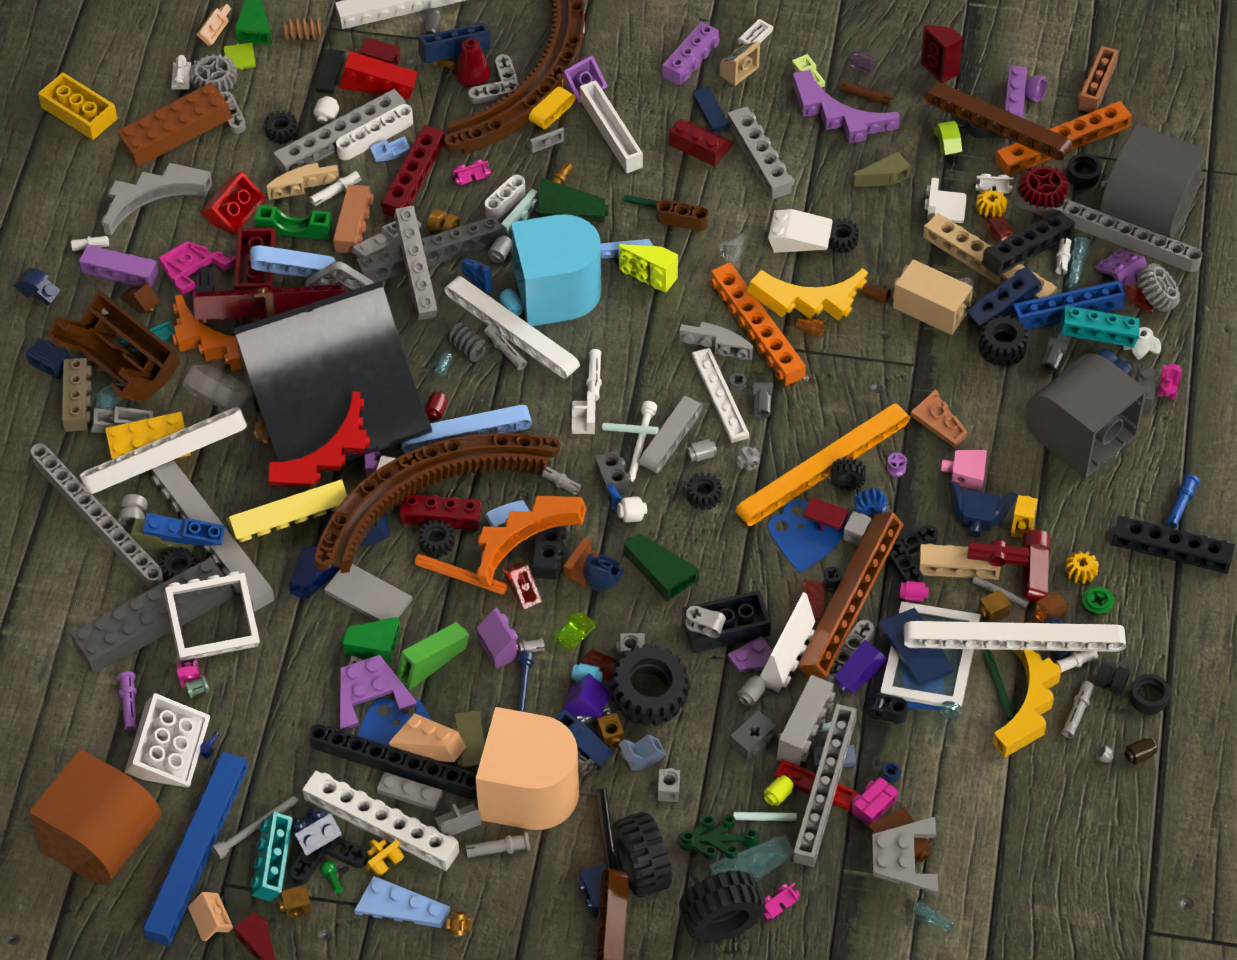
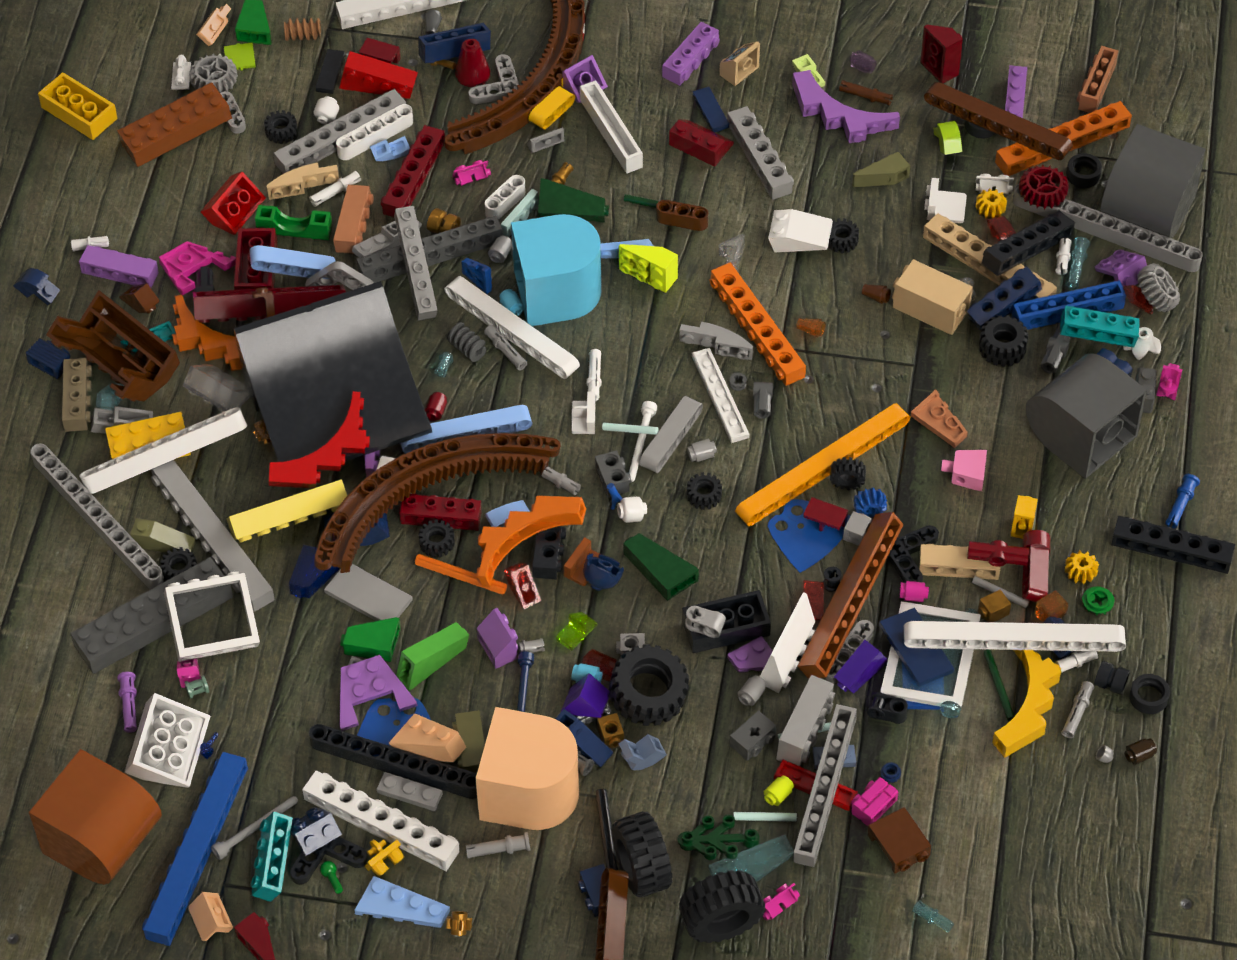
light grey arch [101,163,212,236] -> none
light grey wheel [118,494,148,531] -> none
blue slope [142,513,225,546] -> none
pearl gold brick [279,885,312,919] -> none
light grey panel [435,804,481,836] -> none
light grey brick [658,768,680,802] -> none
light grey gear [736,446,760,470] -> none
white tile [738,19,773,45] -> none
yellow arch [747,268,868,321] -> none
light grey wing [872,817,938,895] -> none
medium lavender wheel [887,453,907,477] -> none
dark blue torso [947,481,1018,537] -> none
medium lavender hair [1025,75,1048,102] -> none

